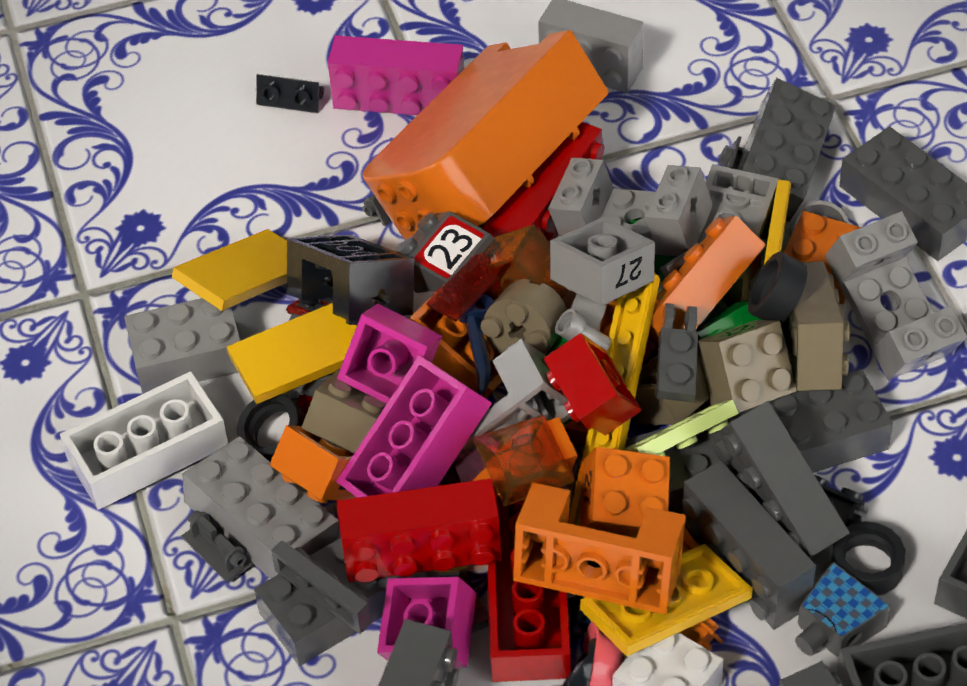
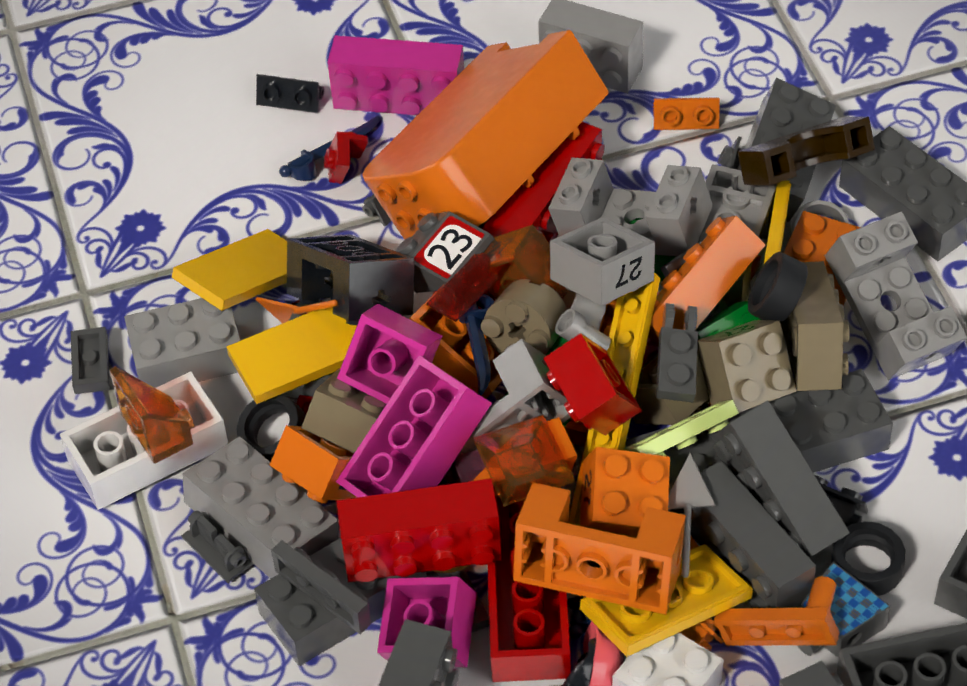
none -> dark grey plate [71,327,110,394]
none -> clear orange slope [109,366,194,464]
none -> orange piece [255,297,338,323]
none -> dark blue sword [279,116,380,181]
none -> red bracket [324,131,368,184]
none -> orange hinge [653,97,720,130]
none -> light grey piece [668,453,716,578]
none -> orange piece [714,576,840,646]
none -> dark brown arch [738,117,875,186]

